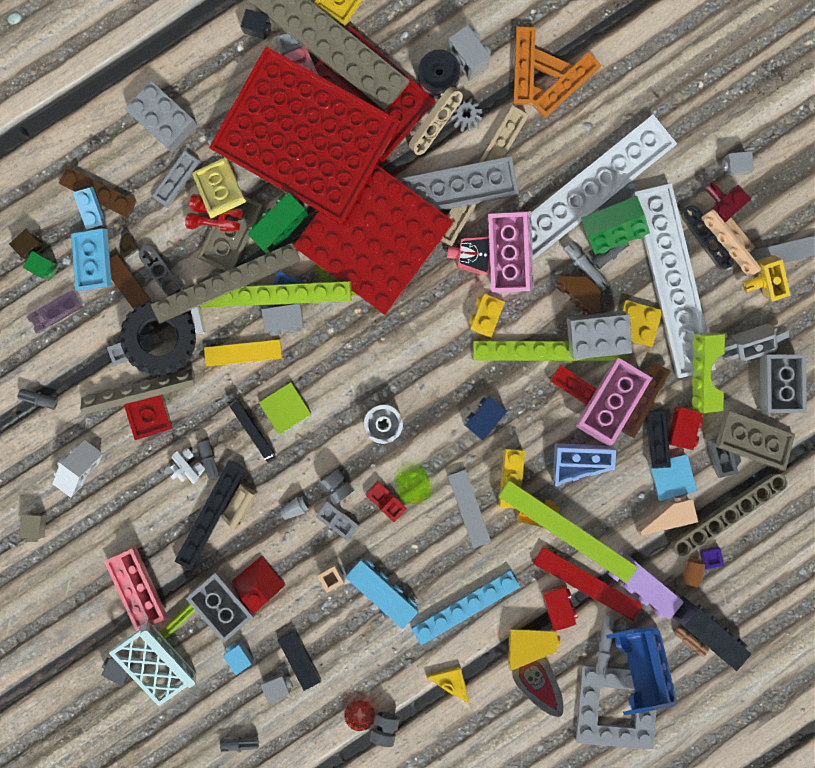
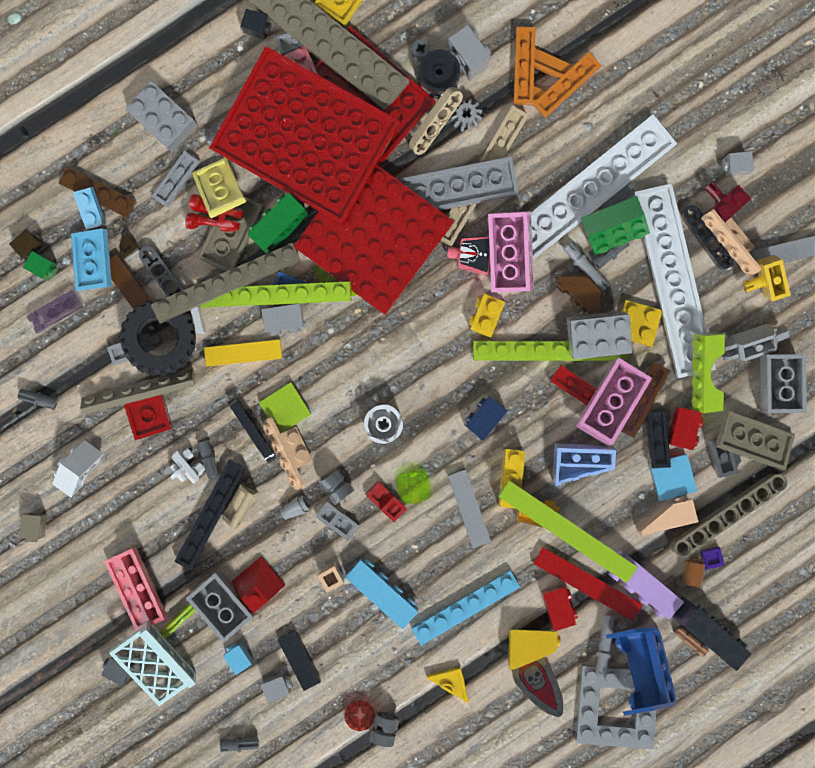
none -> light nougat bracket [262,417,313,490]
none -> dark grey bush [412,39,429,62]

